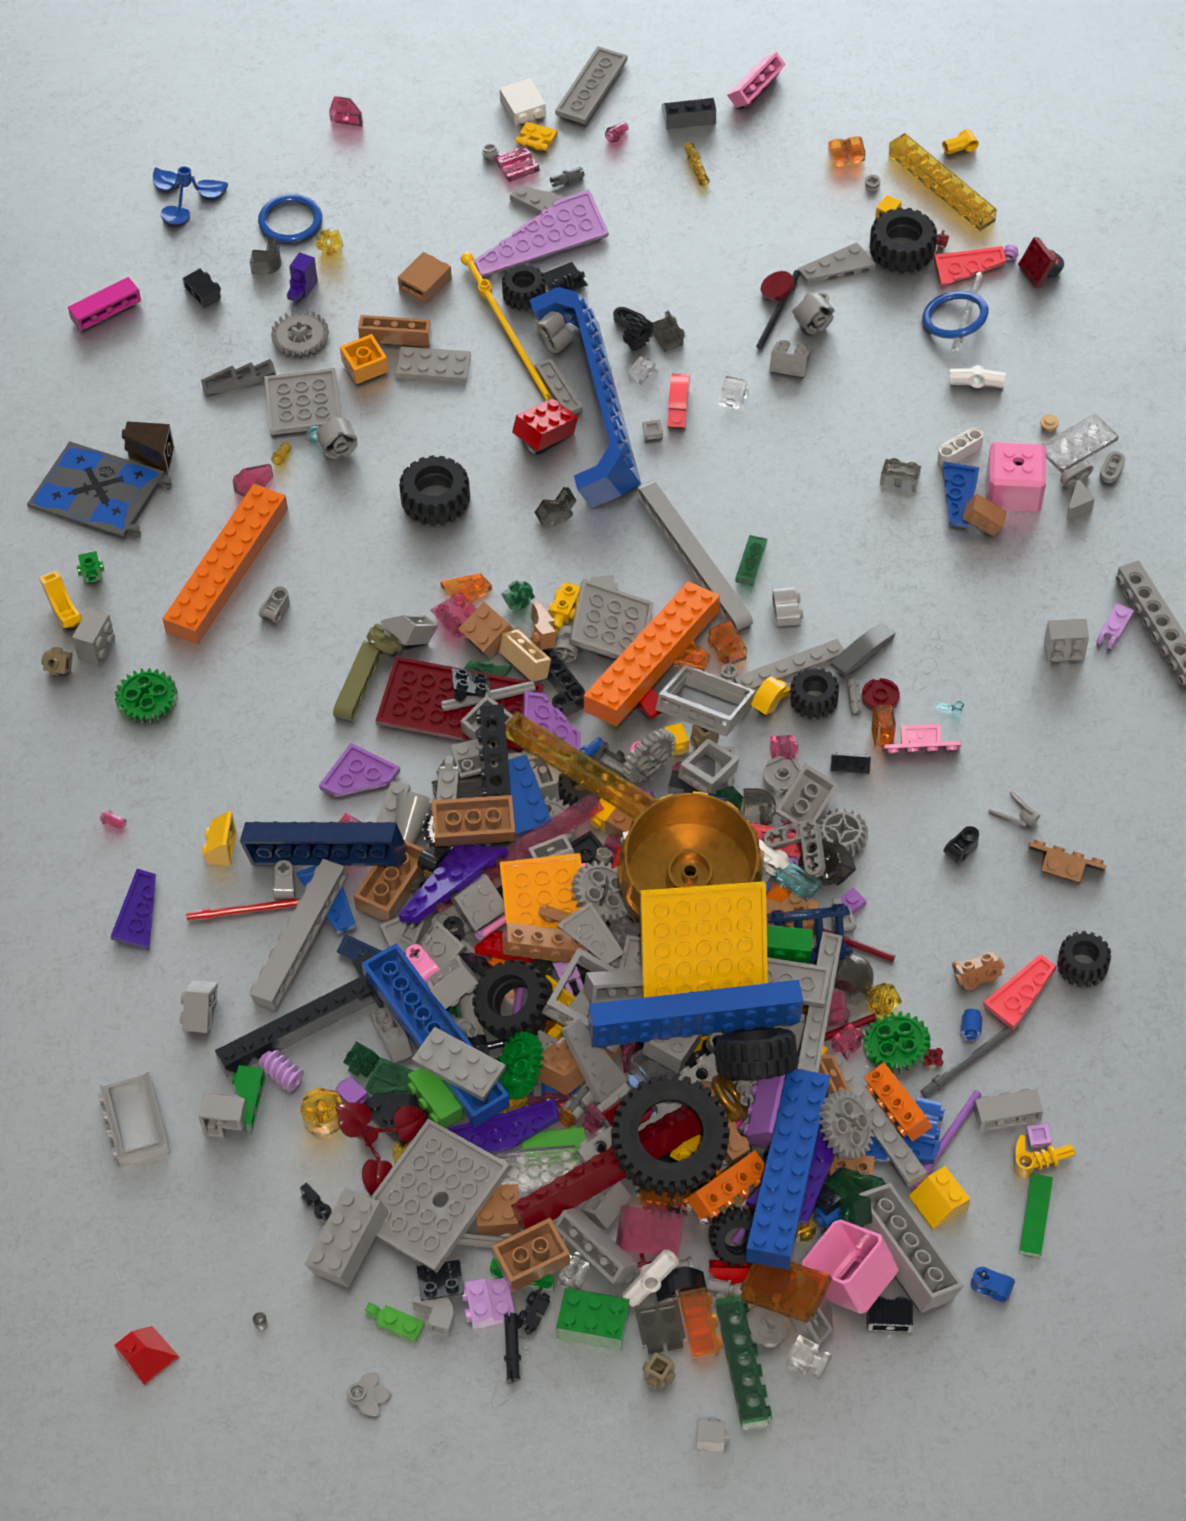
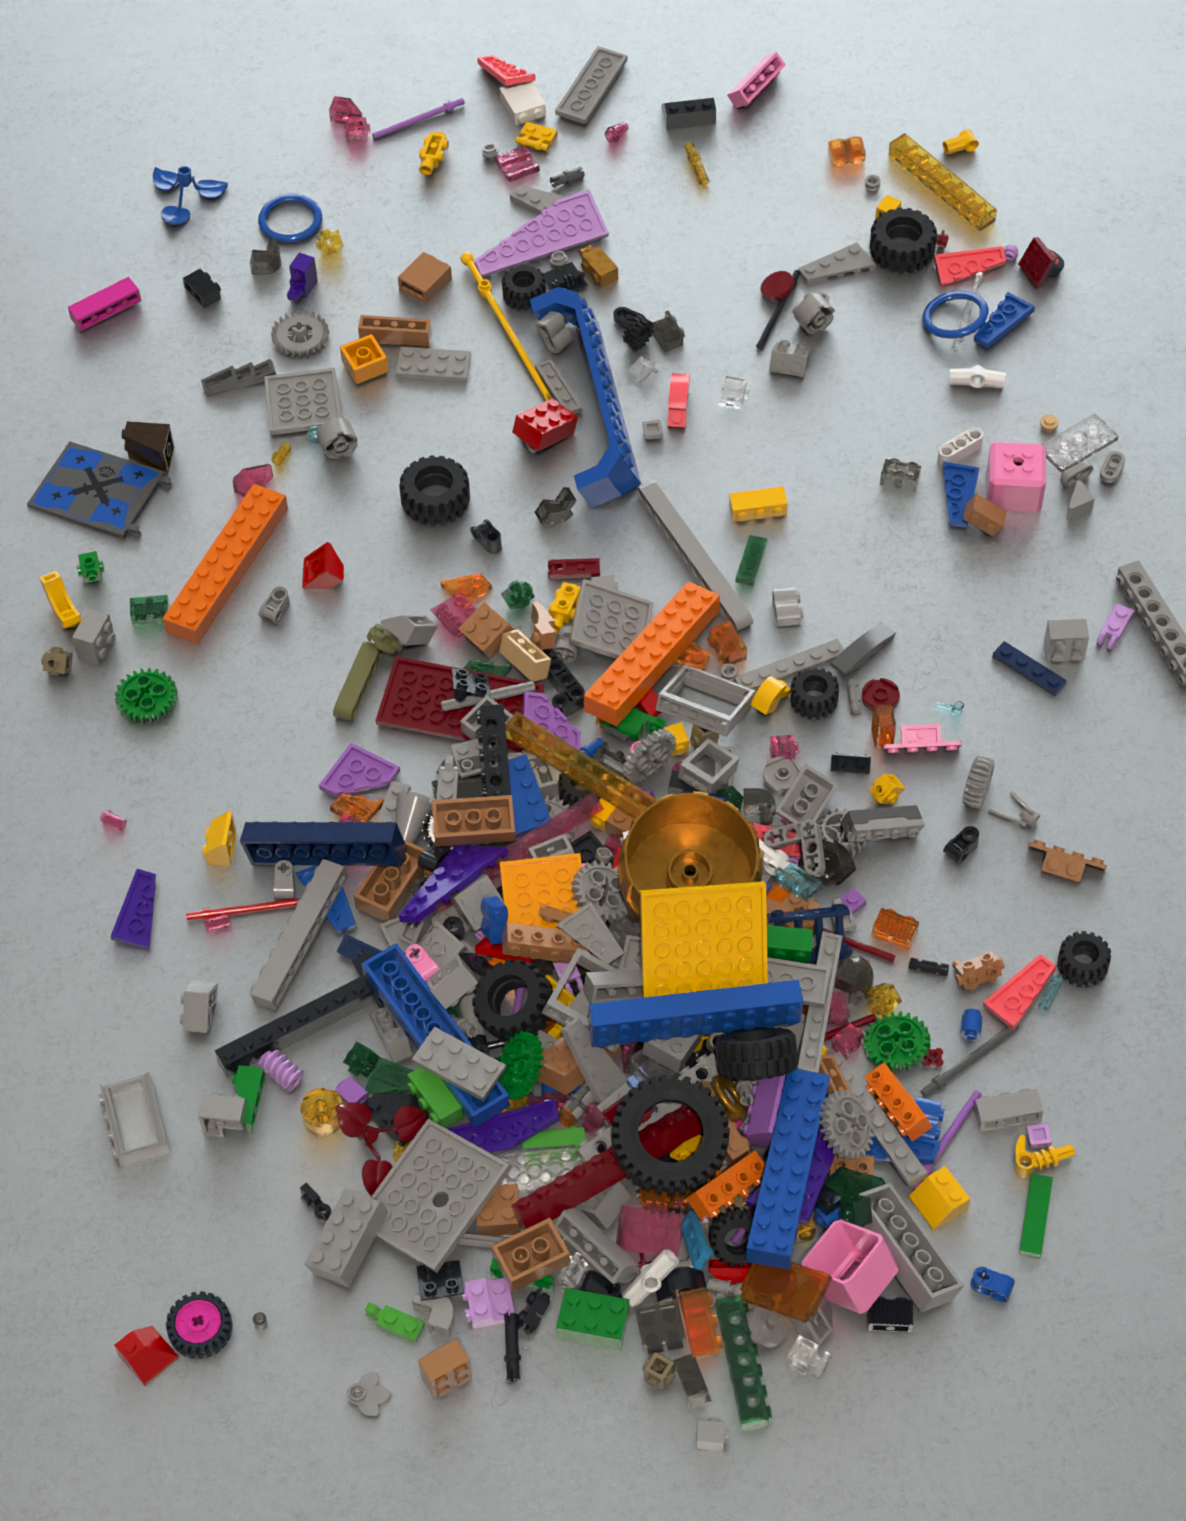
none -> clear green brick [130,595,170,626]
none -> wheel [166,1291,232,1359]
none -> clear pink pin [204,913,231,932]
none -> red slope [302,542,344,589]
none -> clear orange wing [330,794,384,822]
none -> clear pink brick [344,118,370,142]
none -> medium lavender bar [372,98,465,139]
none -> medium nougat brick [418,1339,472,1398]
none -> yellow brick [419,131,449,175]
none -> black piece [470,519,502,554]
none -> coral wing [477,55,535,87]
none -> blue brick [481,896,508,945]
none -> dark red plate [548,558,600,581]
none -> light grey plate [550,251,568,267]
none -> pearl gold brick [579,245,618,288]
none -> black piece [579,1271,622,1298]
none -> green plate [596,709,666,741]
none -> clear smoke window [673,1354,712,1410]
none -> dark azure plate [680,1211,713,1270]
none -> yellow brick [729,486,788,522]
none -> piece [841,805,925,842]
none -> yellow brick [869,773,905,805]
none -> clear orange brick [871,908,919,950]
none -> black axle [909,957,949,976]
none -> light grey gear [962,756,995,809]
none -> blue wing [974,292,1035,349]
none -> dark blue plate [992,641,1067,697]
none -> clear light blue axle [1038,975,1063,1012]

